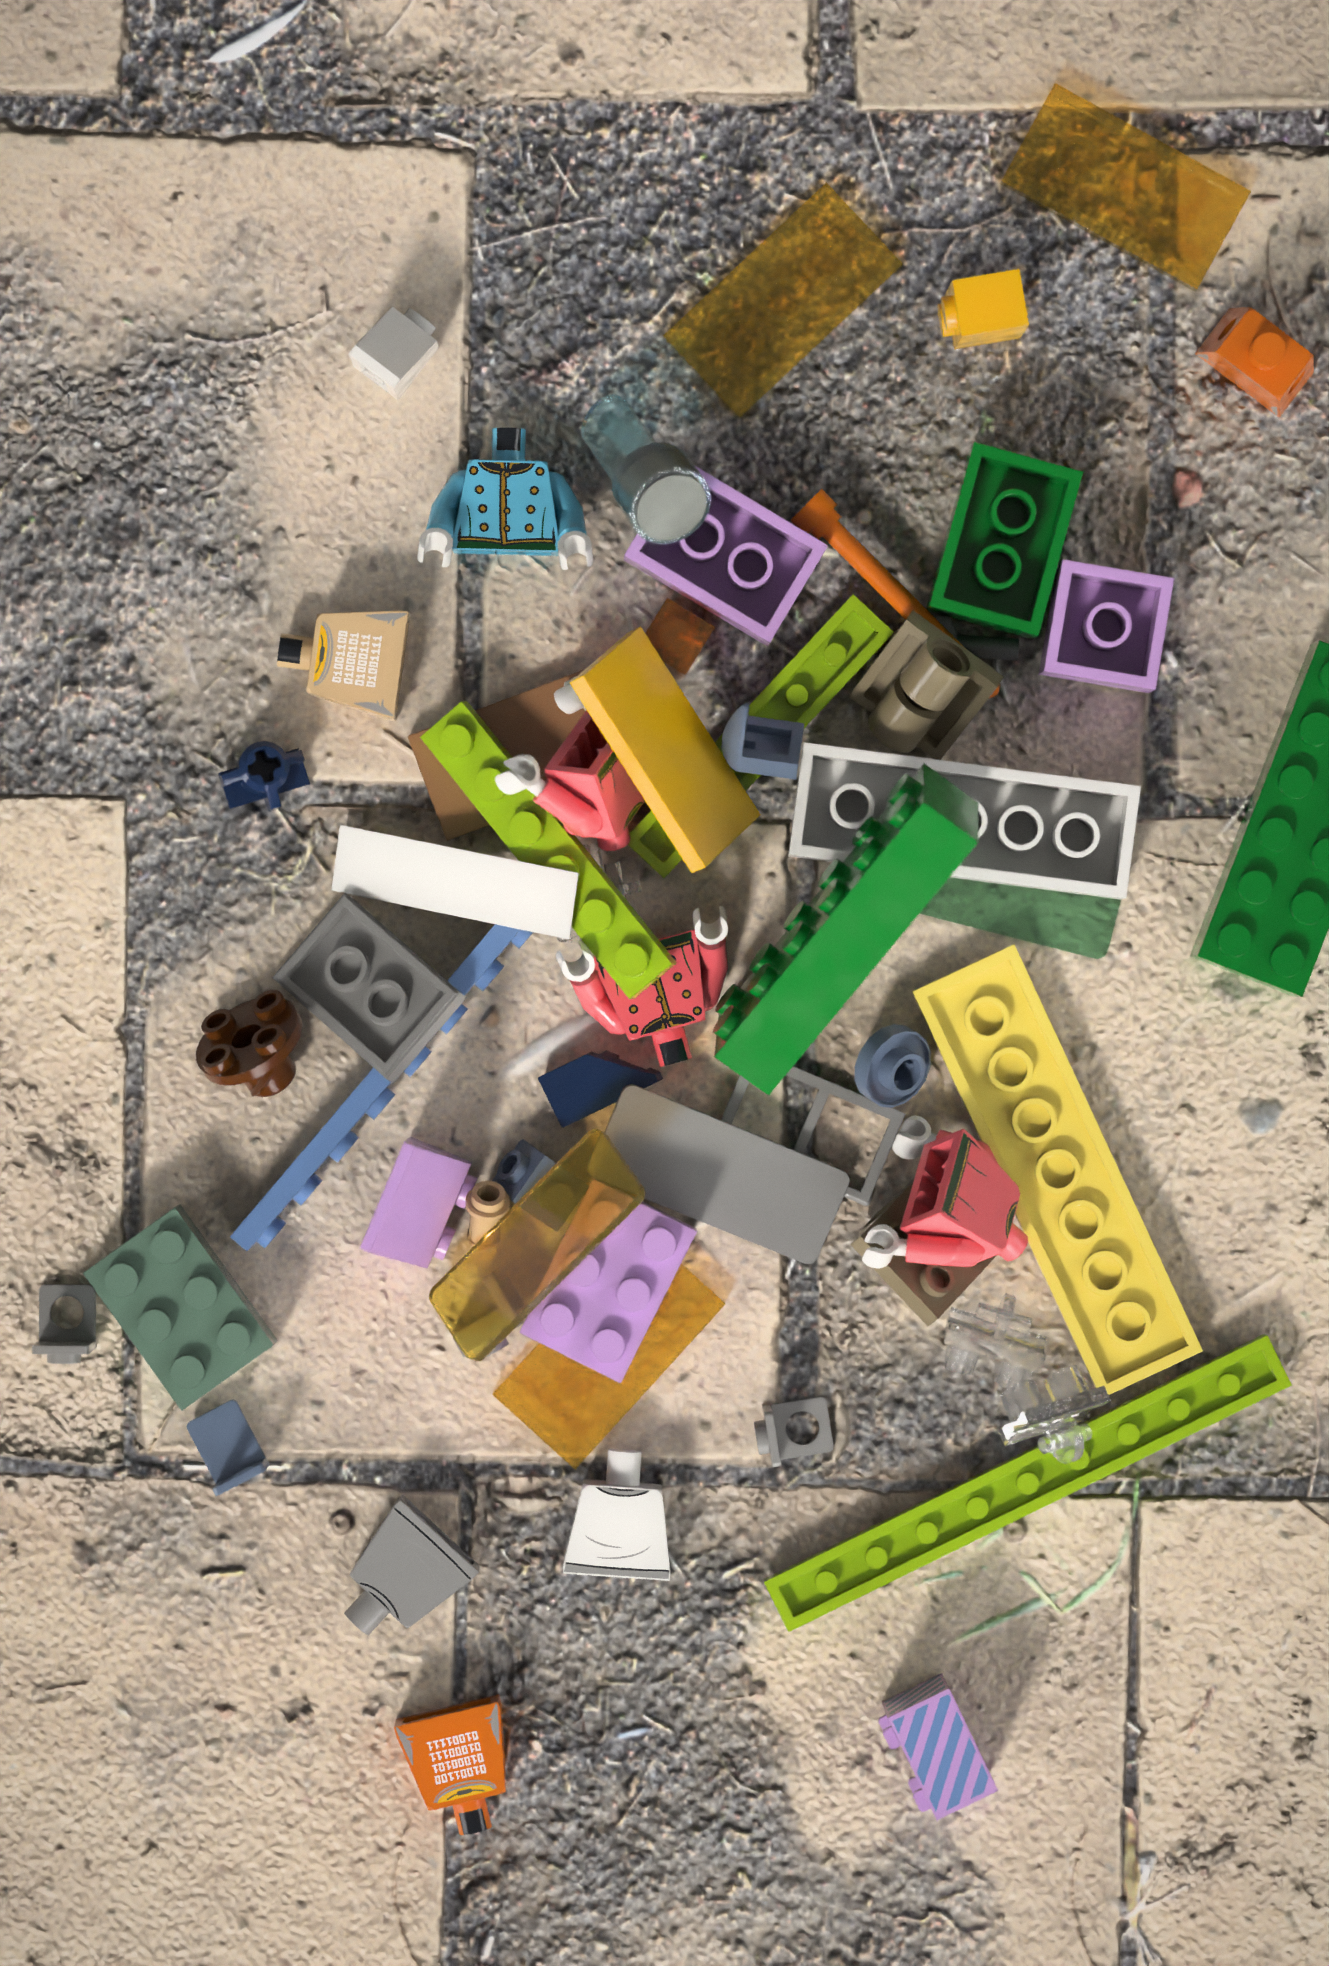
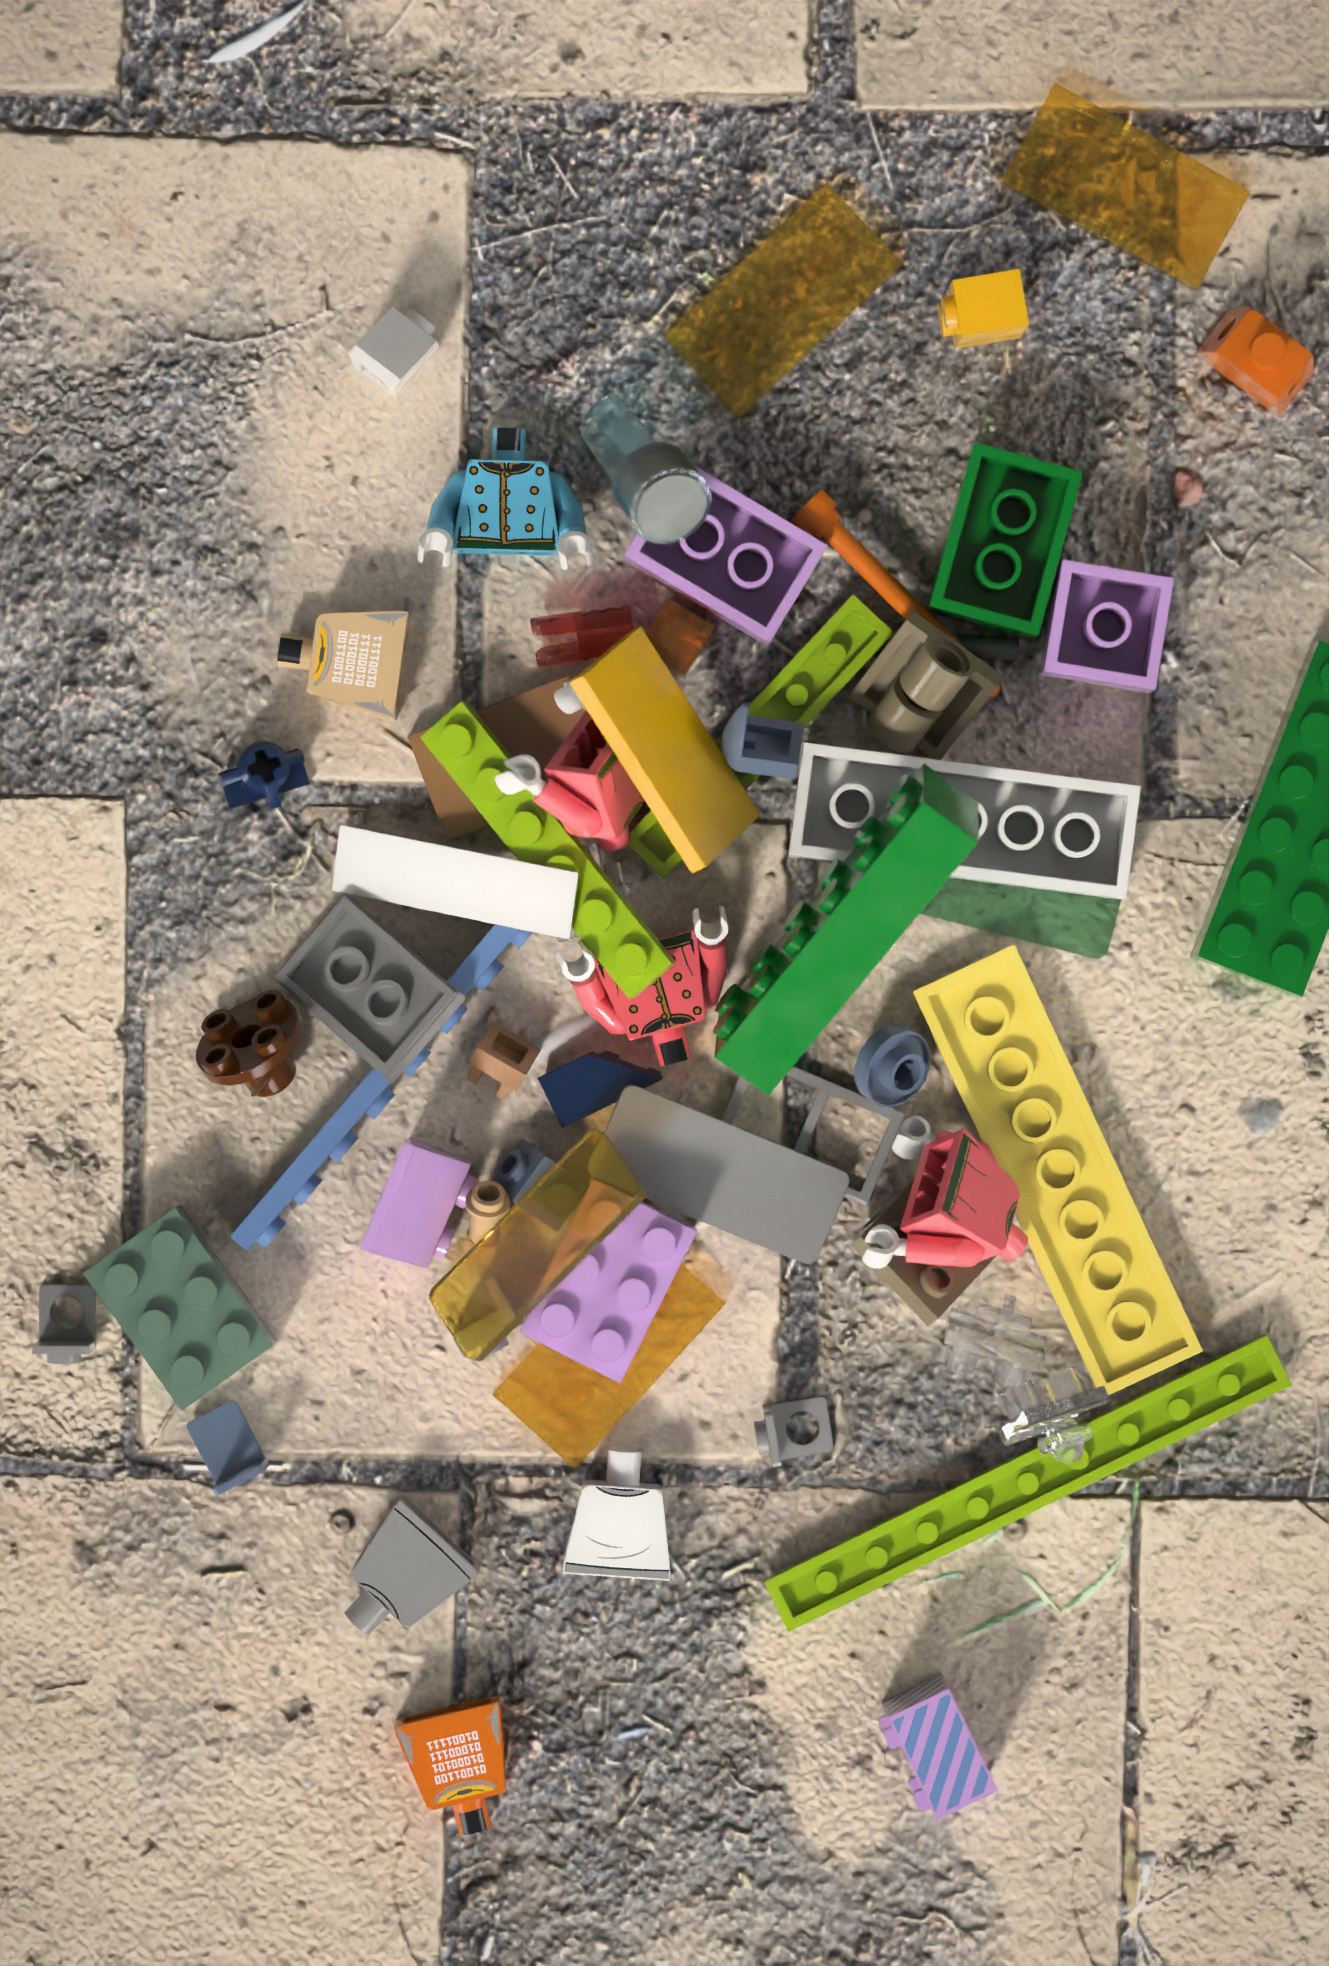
none -> medium nougat tile [468,1022,541,1099]
none -> clear red hinge [530,604,634,667]

